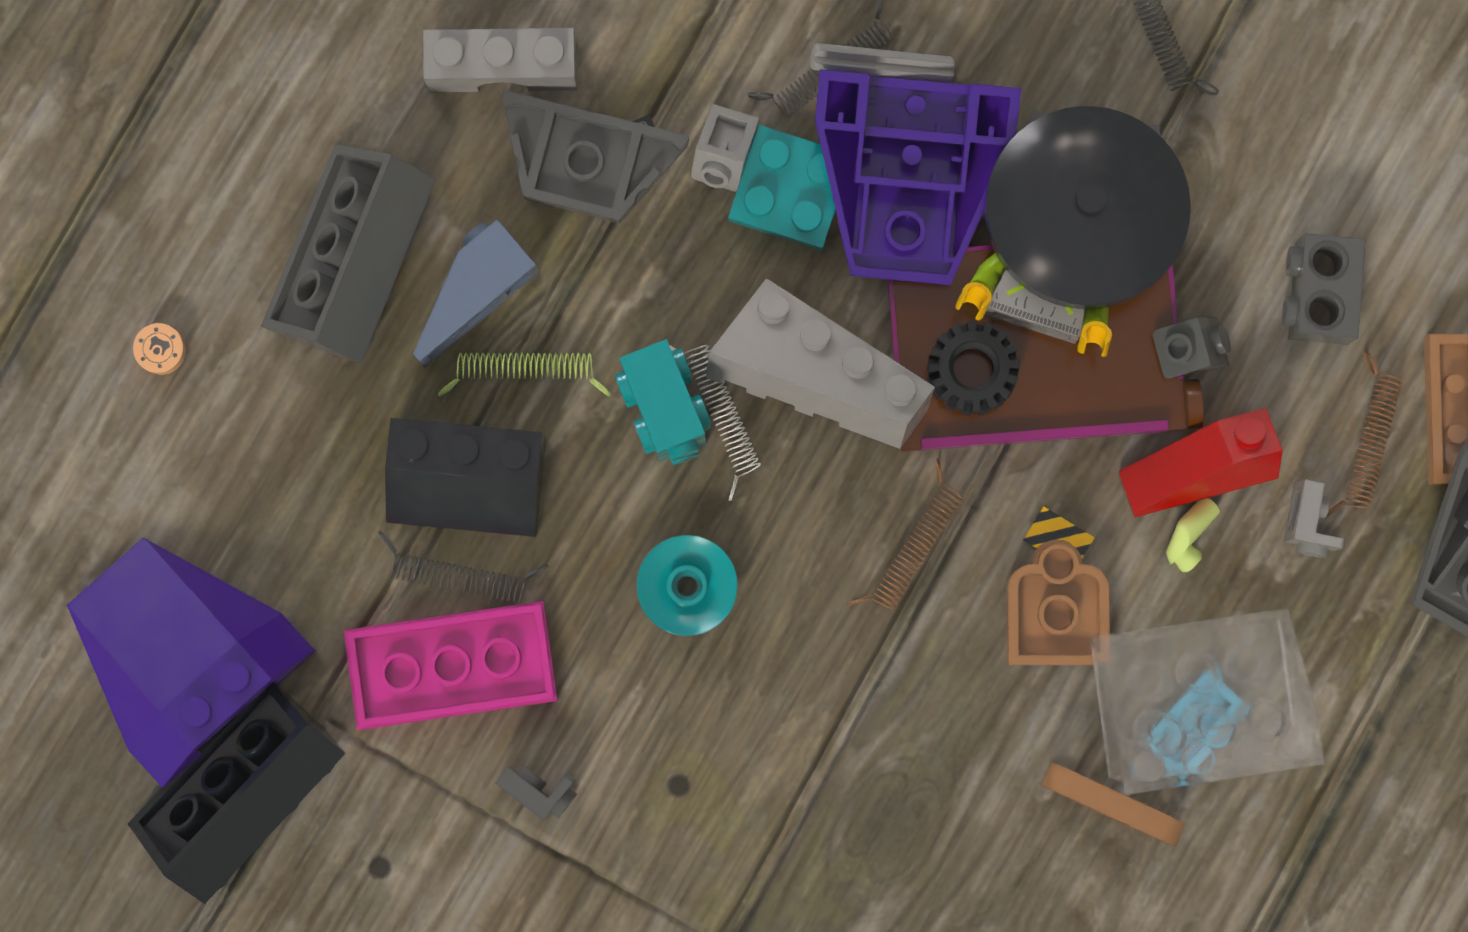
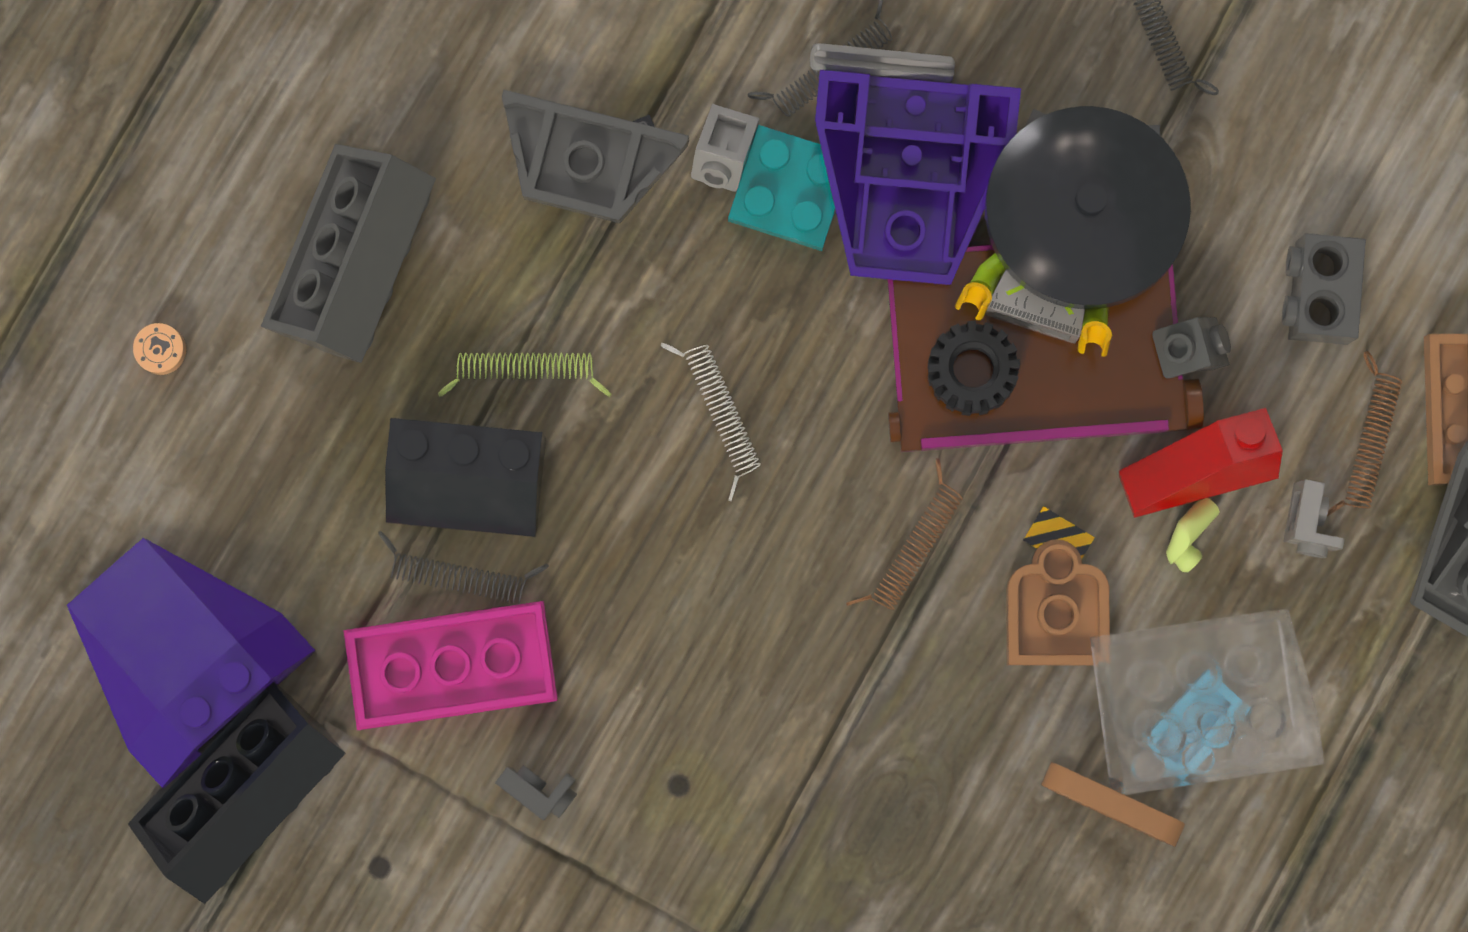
sand blue slope [413,220,539,368] -> none
light grey arch [423,28,577,93] -> none
teal brick [614,339,711,466] -> none
teal dish [637,535,737,636] -> none
light grey wedge [706,278,935,449] -> none

